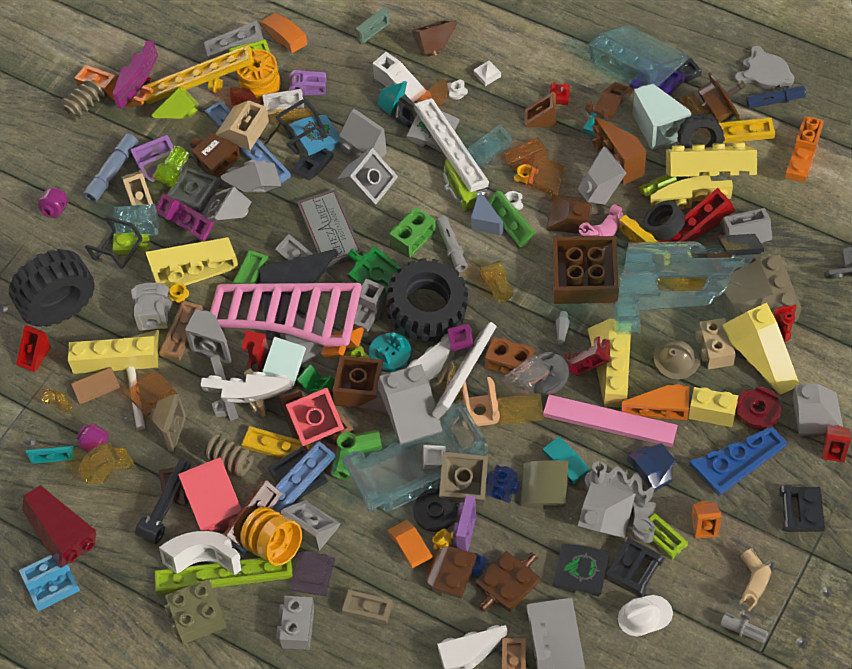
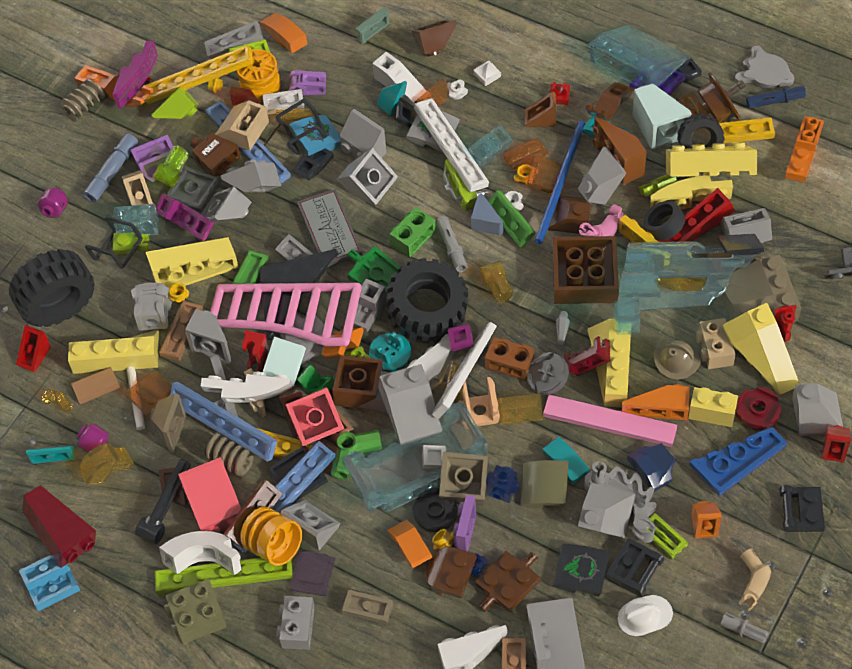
clear slope [501,354,550,395] -> none
none -> medium blue tile [170,381,277,462]
none -> blue piece [535,121,585,244]

